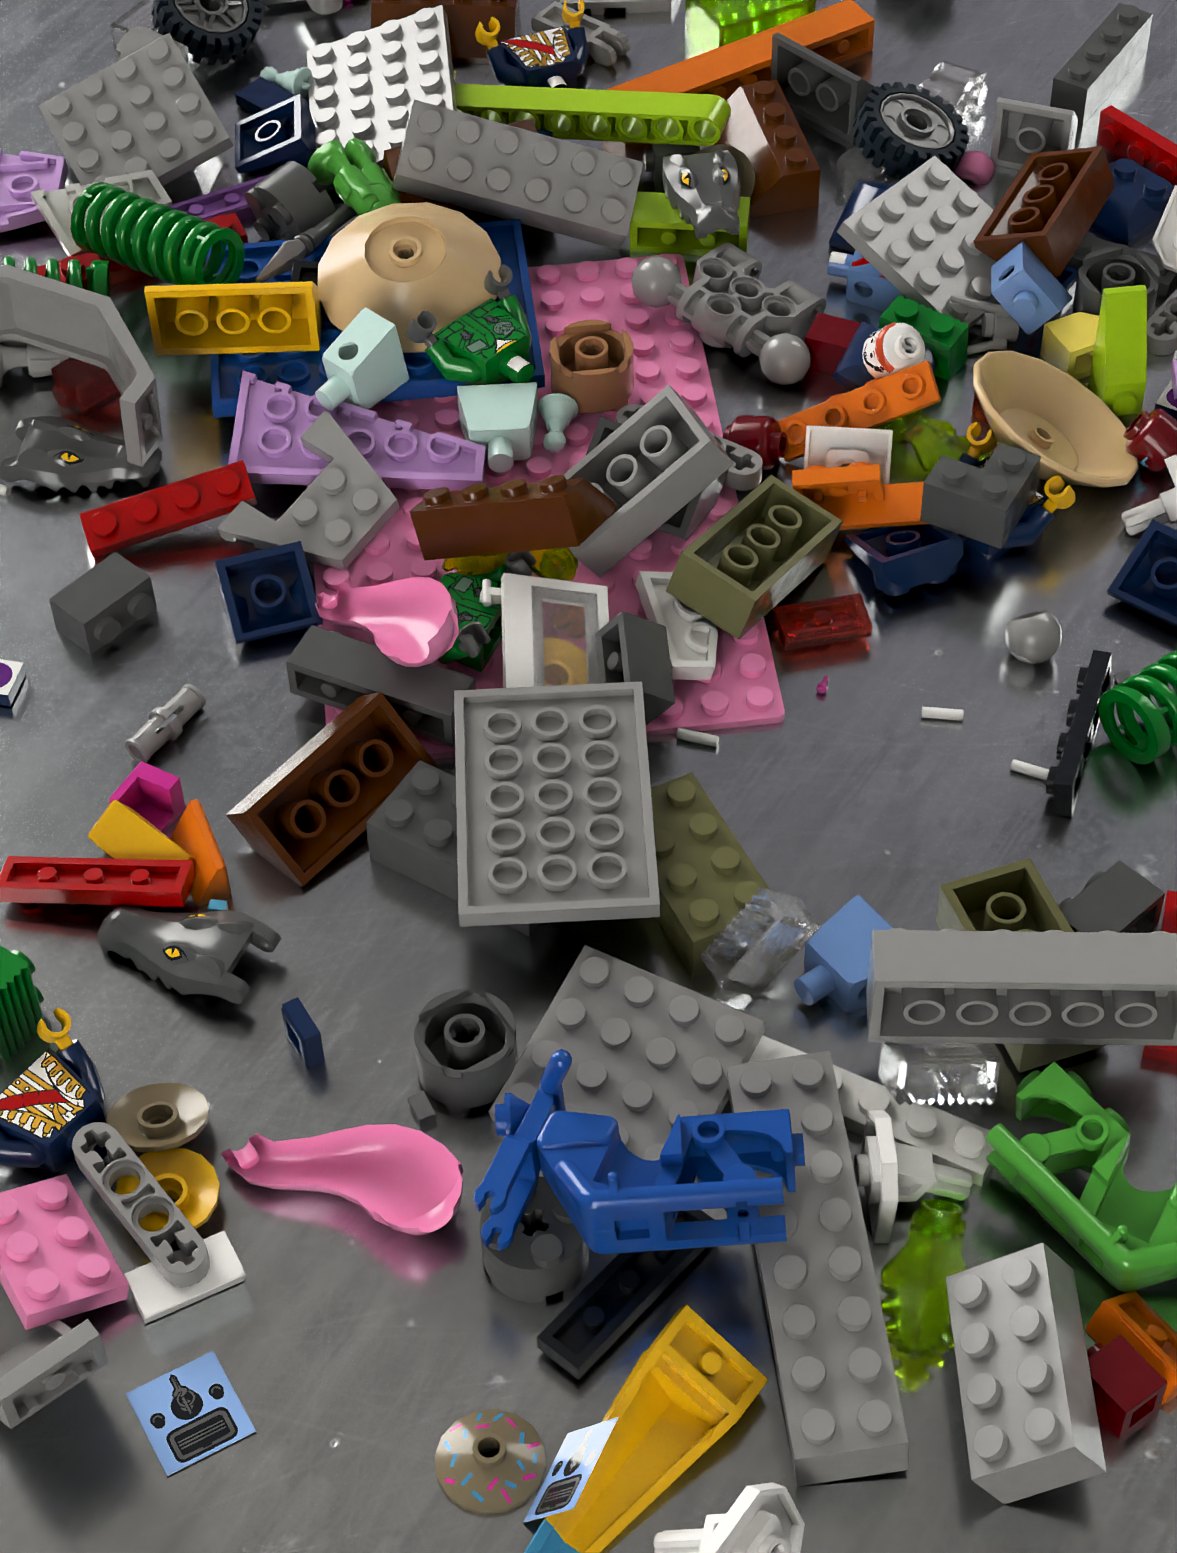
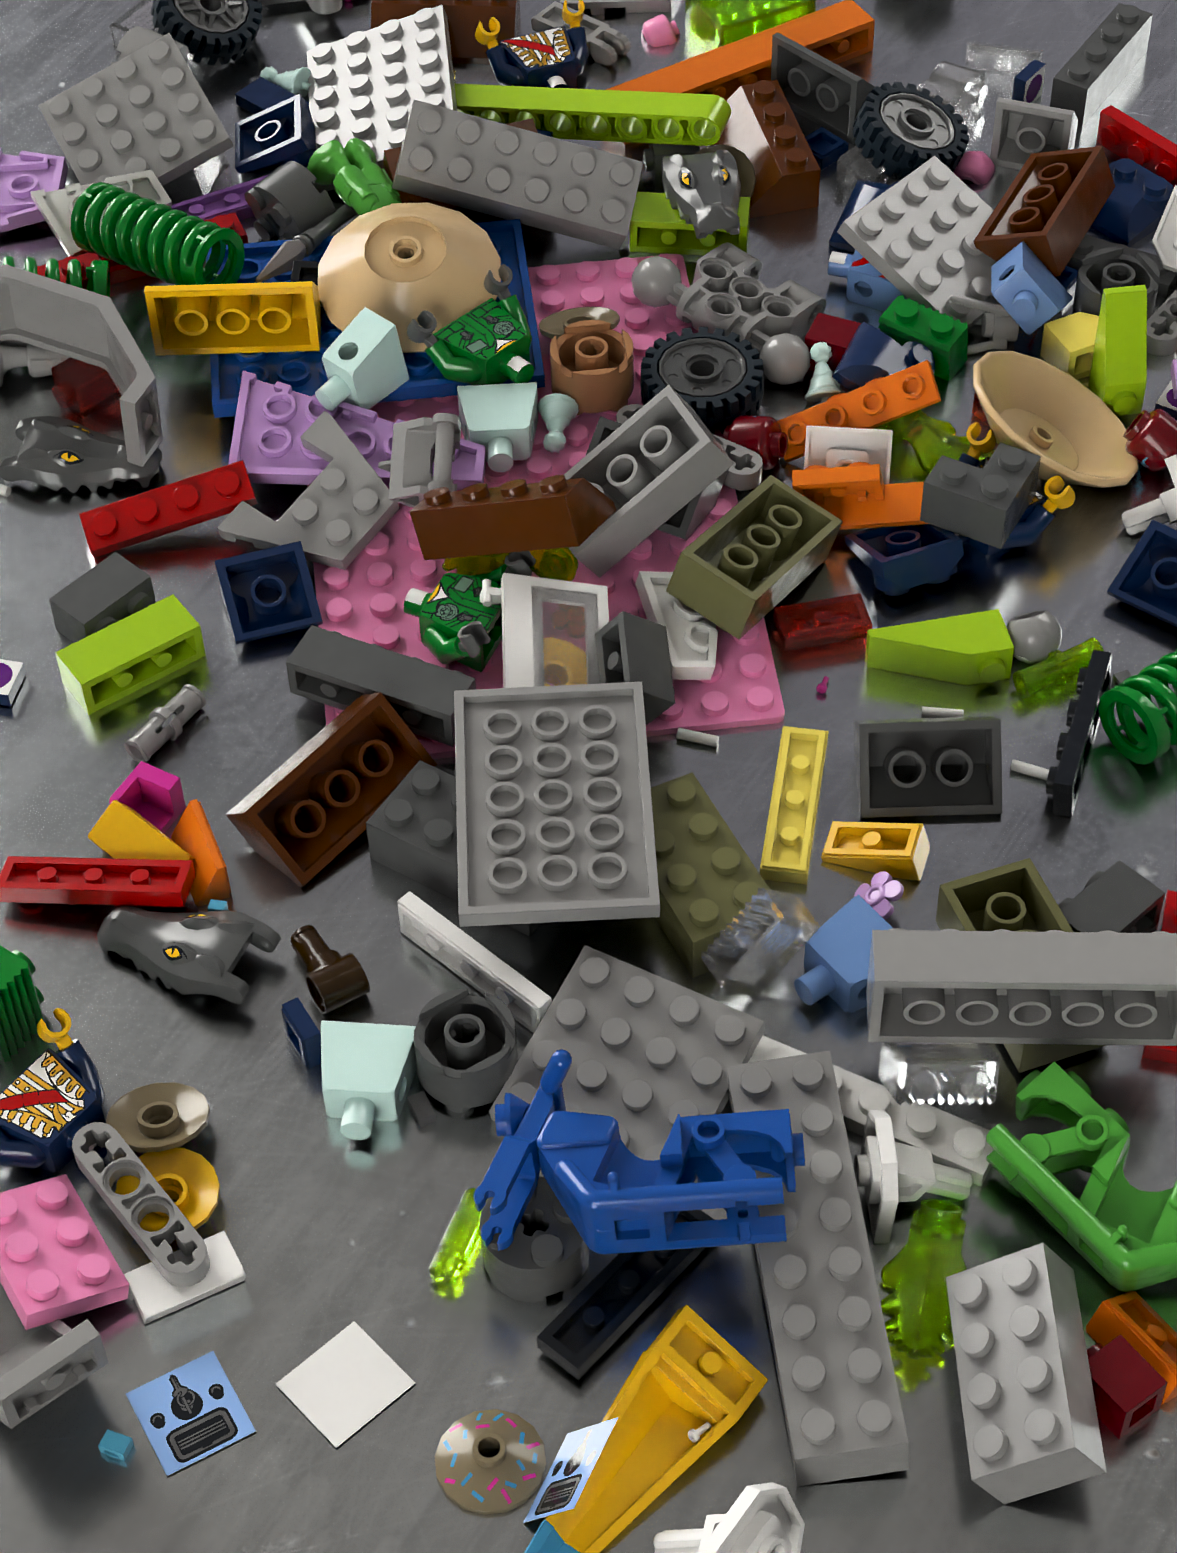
bright pink animal [221,1124,463,1236] -> none
bright pink animal [315,577,459,667] -> none
white head [862,323,926,379] -> none
none -> lime brick [55,594,206,715]
none -> medium azure piece [98,1429,134,1461]
none -> white sticker [275,1321,415,1448]
none -> dark brown pin [290,925,370,1015]
none -> light aqua torso [321,1020,417,1140]
none -> light grey piece [378,413,461,508]
none -> white tile [397,891,552,1033]
none -> clear neon green axle [429,1188,487,1287]
none -> dark tan dish [538,307,620,340]
none -> wheel [640,327,764,434]
none -> bright pink piece [641,14,680,47]
none -> white piece [687,1422,711,1443]
none -> light yellow tile [760,726,829,885]
none -> dark blue tile [805,127,849,170]
none -> light aqua piece [805,342,845,403]
none -> yellow slope [821,821,930,880]
none -> dark grey slope [854,716,1003,818]
none -> lavender plant [854,871,904,920]
none -> lime slope [865,609,1014,686]
none -> clear slope [965,40,1044,73]
none -> tile [1012,60,1046,103]
none -> clear neon green pin [1012,637,1104,699]

